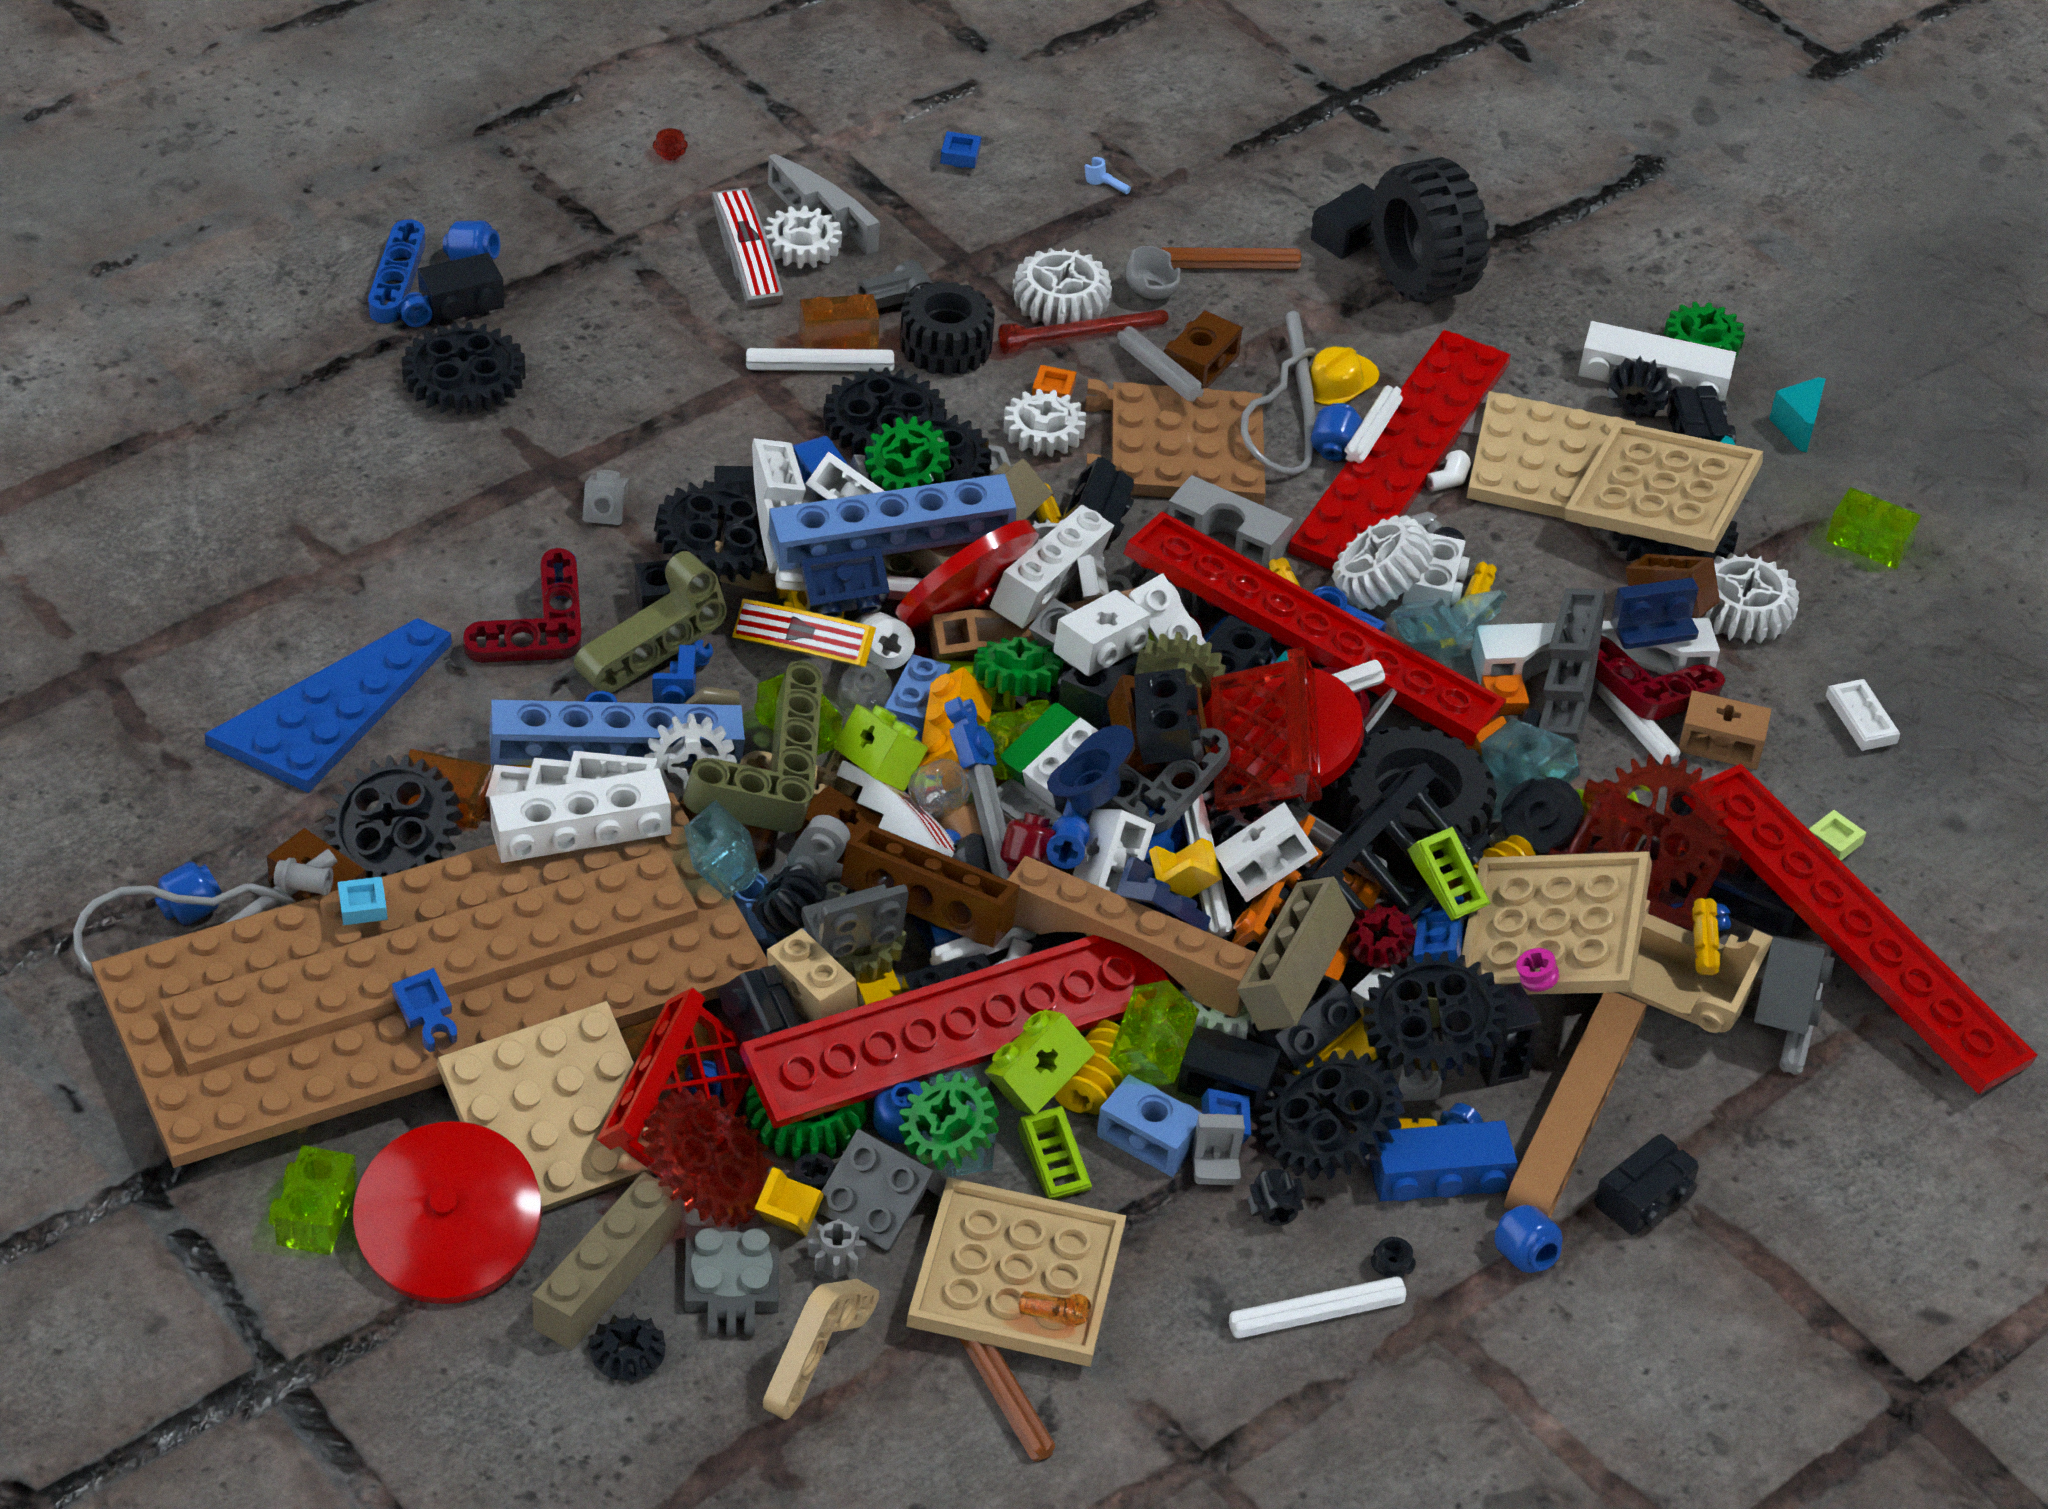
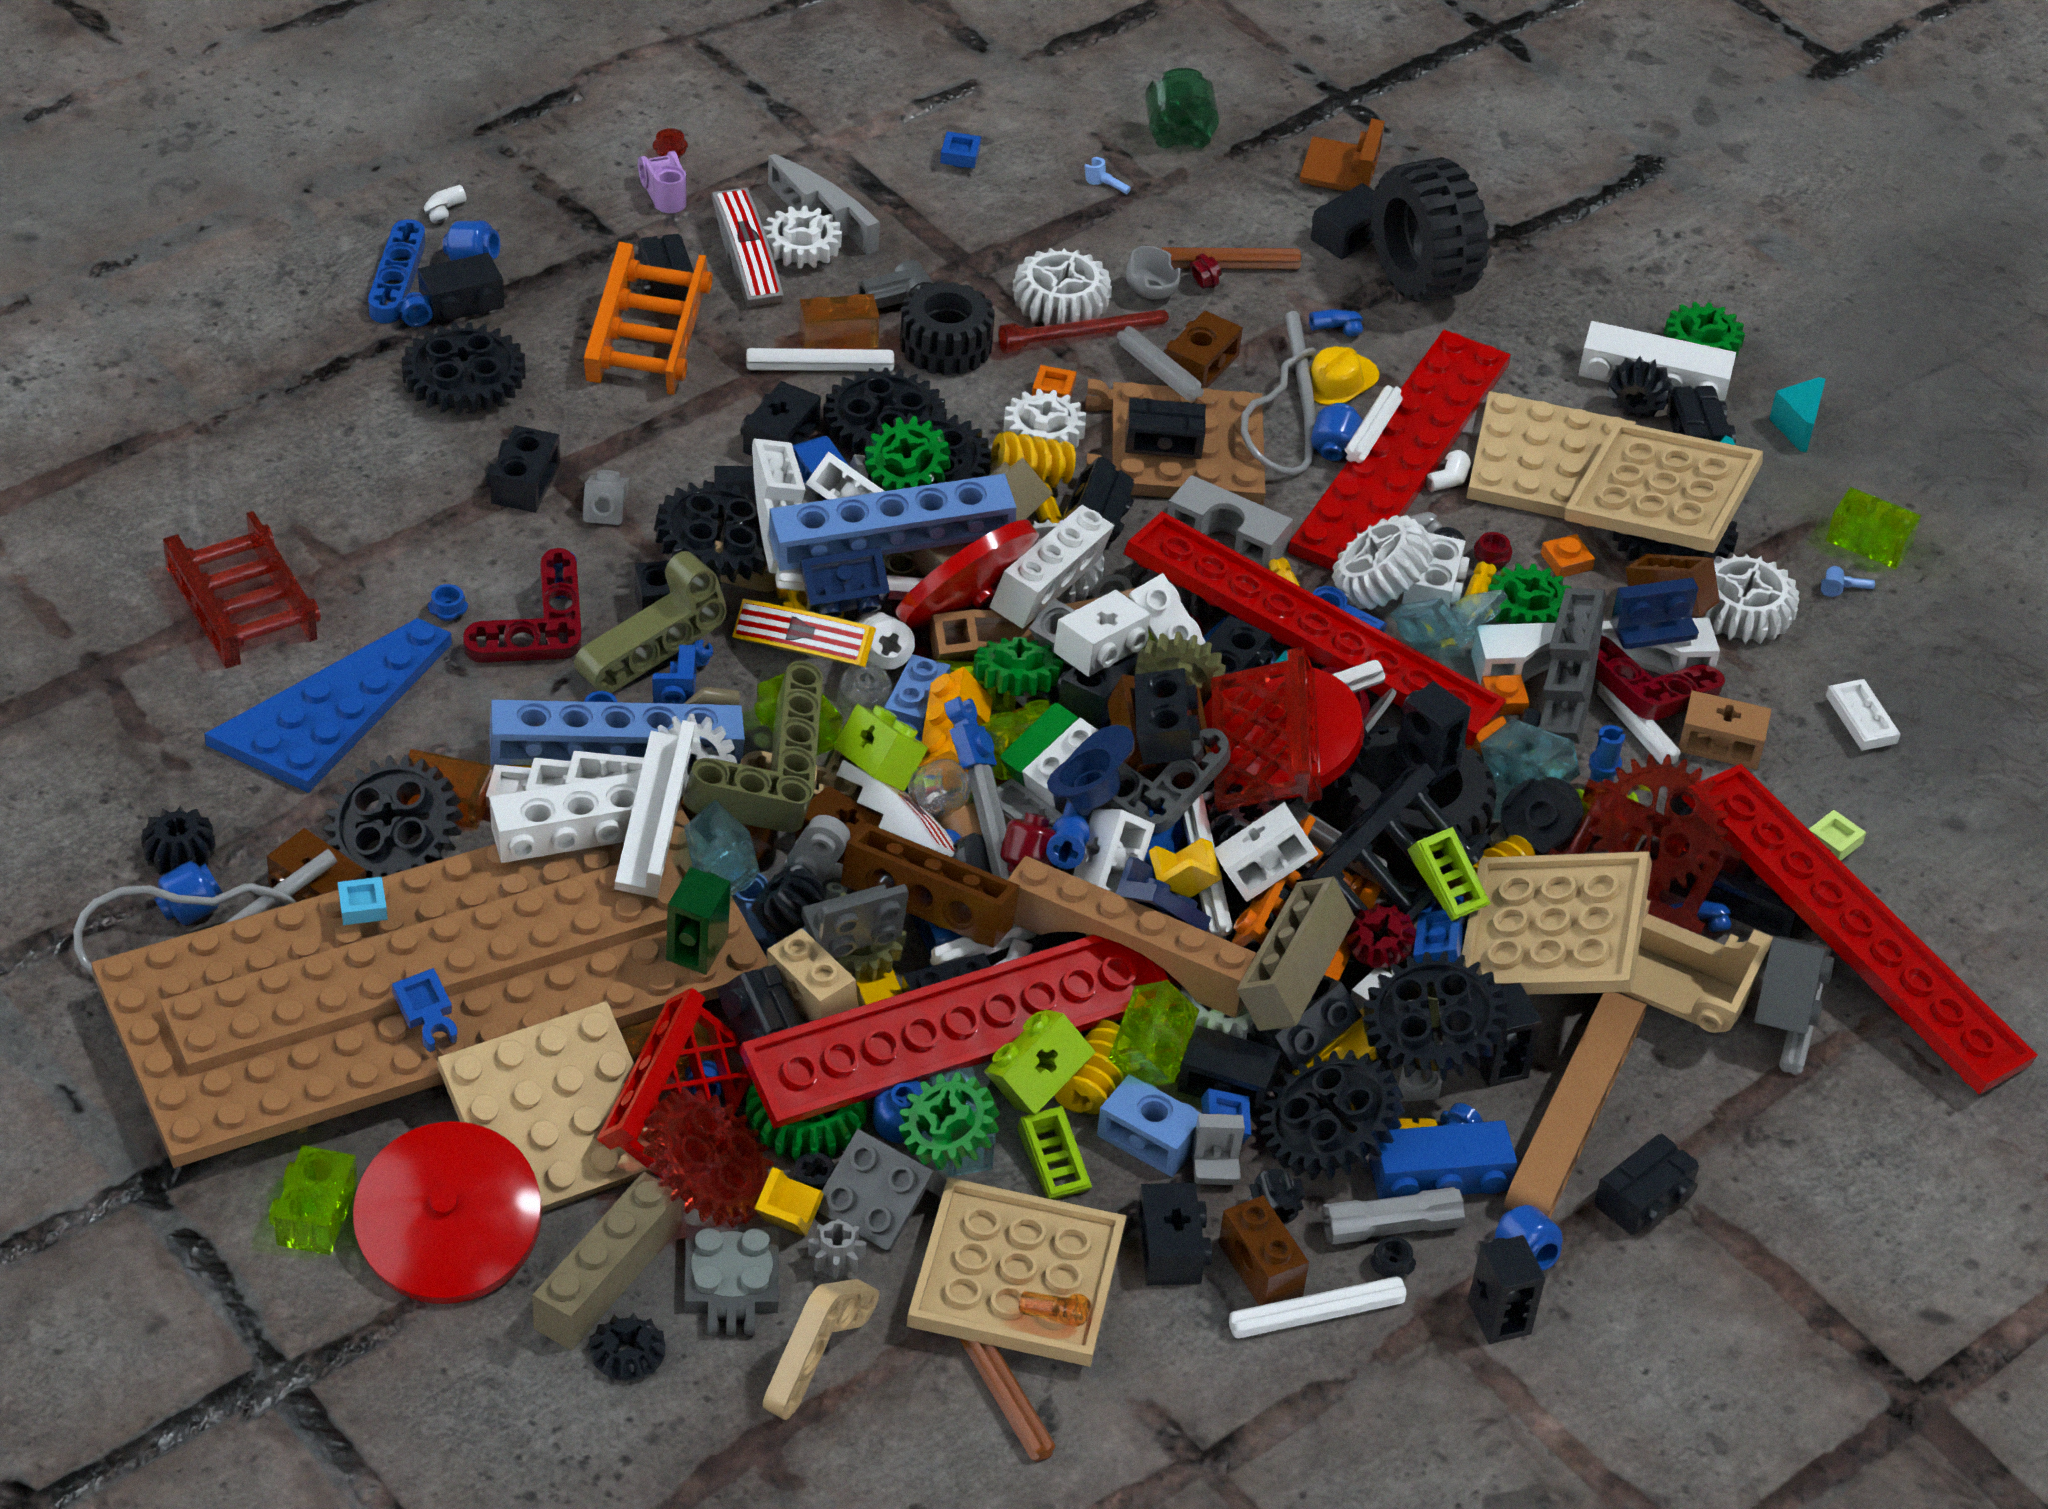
light grey pin [274,857,334,896] -> none
white tile [1077,555,1109,600] -> none
dark pink bush [1516,948,1559,992] -> none
yellow axle [1692,898,1720,976] -> none
none -> black gear [141,805,216,875]
none -> clear red fence [163,511,321,669]
none -> white arm [424,185,466,224]
none -> blue plate [428,584,468,621]
none -> black brick [486,425,560,513]
none -> orange fence [583,242,713,395]
none -> white fence [614,720,695,898]
none -> black brick [634,233,694,313]
none -> lavender piece [638,151,686,213]
none -> dark green brick [666,867,731,975]
none -> black brick [740,381,821,456]
none -> yellow piece [990,431,1076,488]
none -> black brick [1125,398,1206,459]
none -> black brick [1137,1183,1212,1286]
none -> clear green brick [1145,68,1219,148]
none -> dark red plate [1190,253,1222,289]
none -> reddish brown brick [1218,1195,1309,1306]
none -> dark orange bracket [1299,118,1385,191]
none -> blue arm [1309,309,1363,337]
none -> light grey axle [1322,1187,1465,1245]
none -> black brick [1395,681,1471,786]
none -> black brick [1468,1235,1546,1344]
none -> dark red plate [1473,532,1513,567]
none -> green gear [1486,563,1571,624]
none -> orange plate [1540,534,1595,577]
none -> blue pin [1585,725,1625,793]
none -> medium blue hand [1821,566,1875,597]

